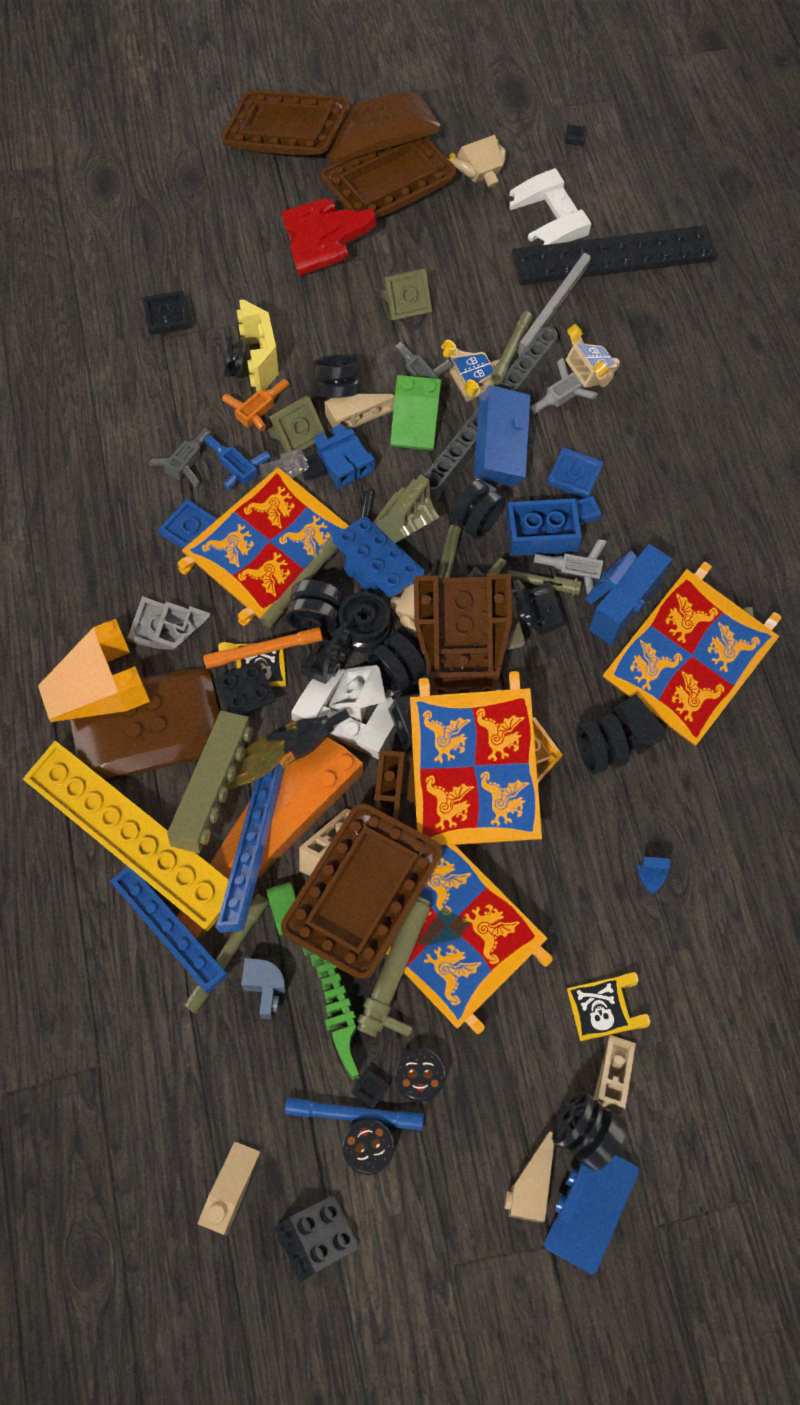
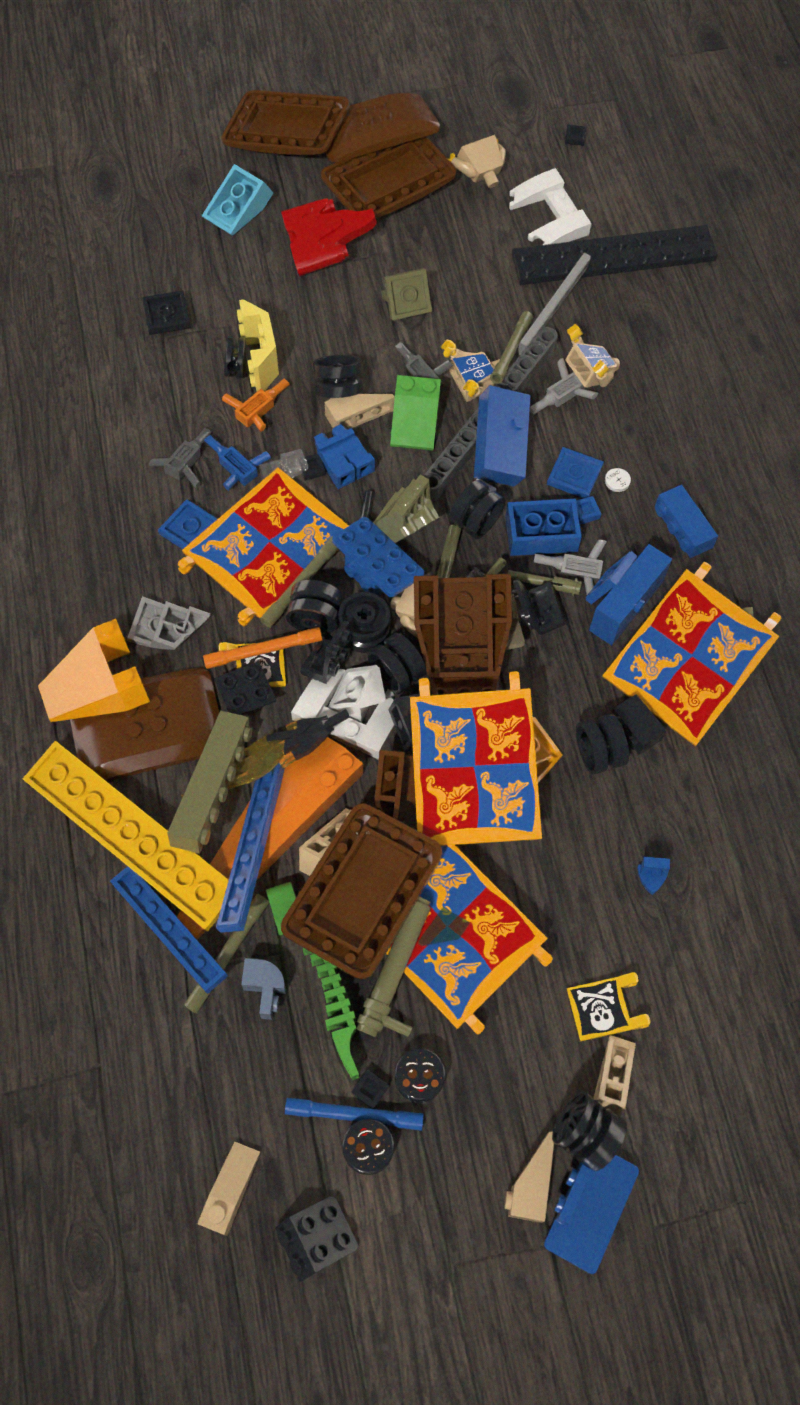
olive bracket [268,396,326,457] -> none
none -> medium azure slope [202,164,273,236]
none -> white piece [605,468,631,492]
none -> blue brick [655,485,718,558]

